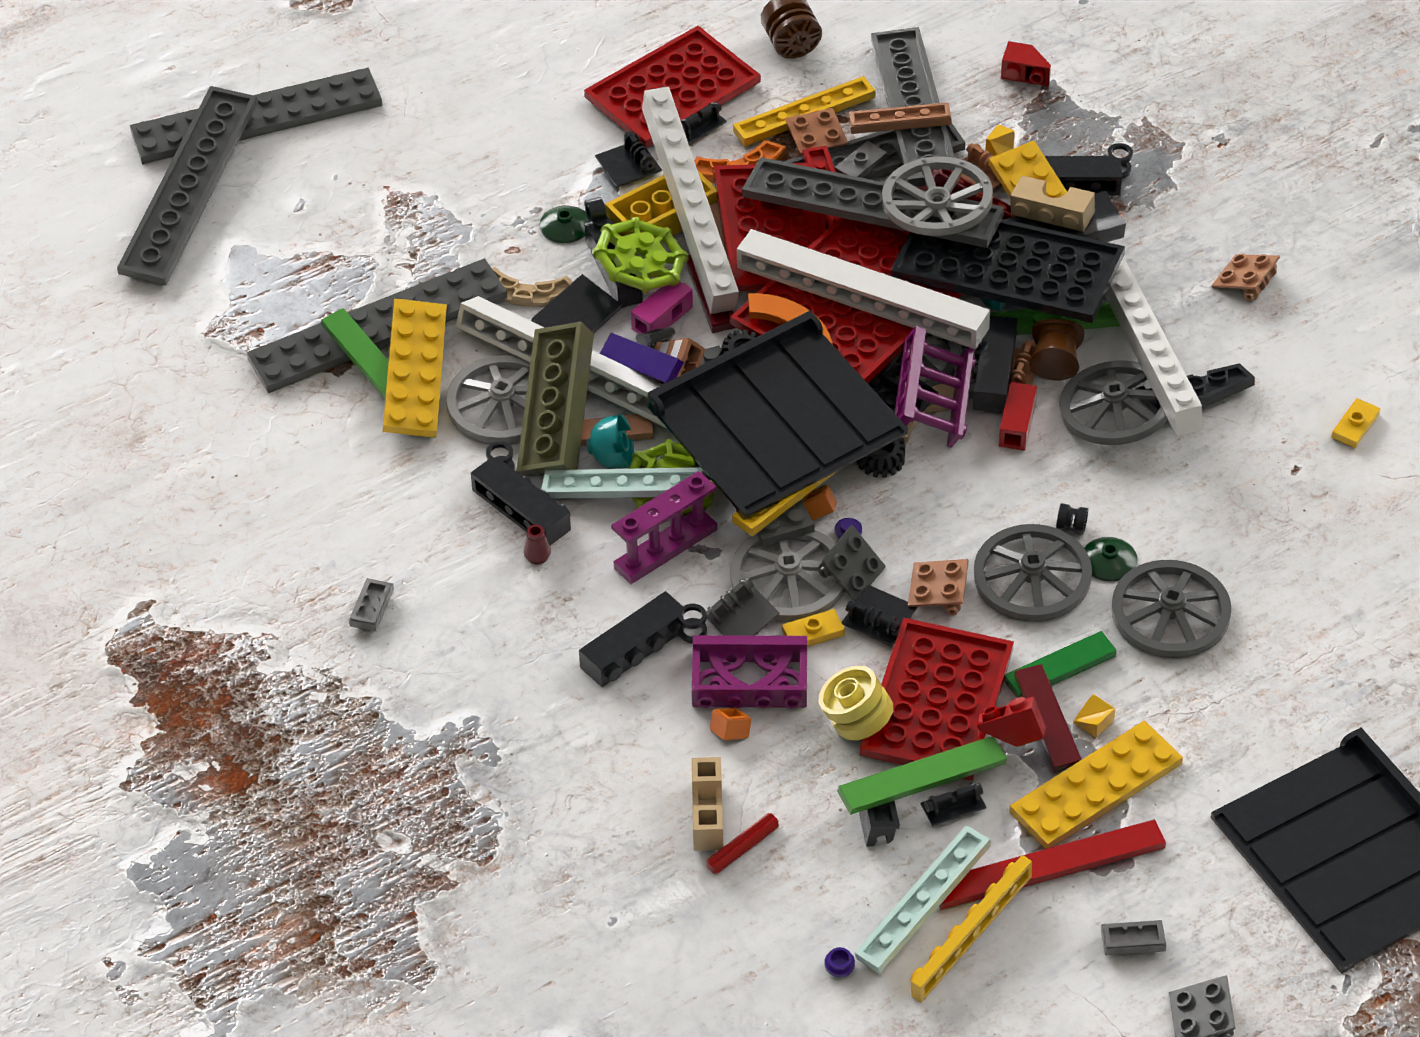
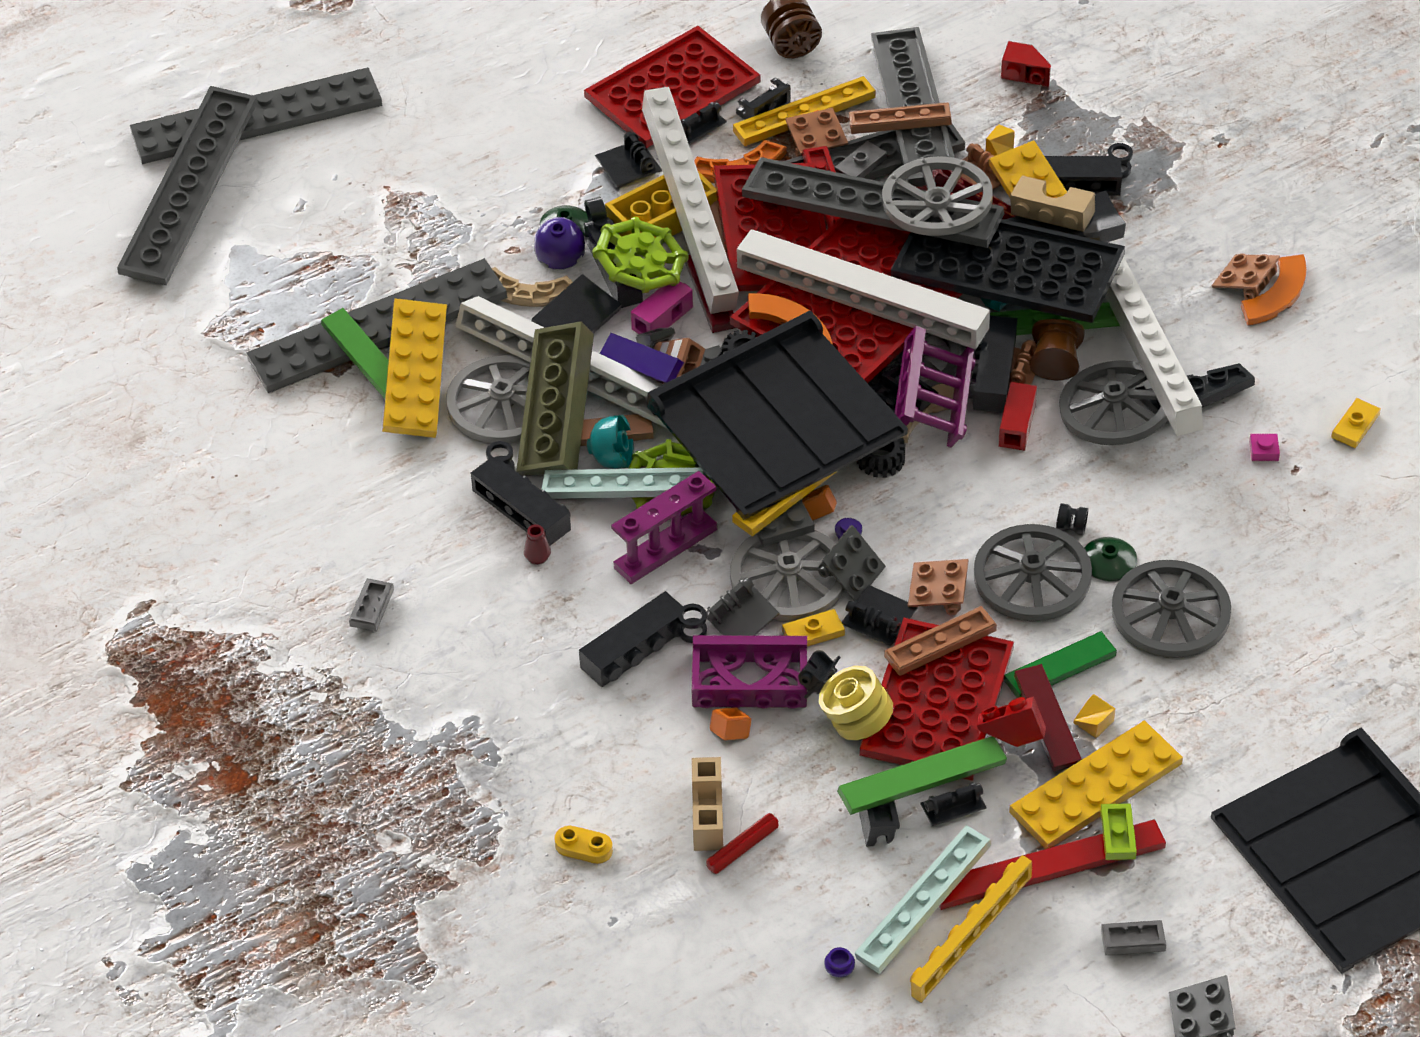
none -> dark purple cylinder [534,217,585,270]
none -> yellow plate [554,825,613,864]
none -> black hinge [736,78,791,120]
none -> black hinge [798,650,841,699]
none -> nougat tile [884,606,997,676]
none -> lime plate [1100,803,1137,860]
none -> orange tile [1241,254,1306,326]
none -> dark pink plate [1249,434,1280,461]

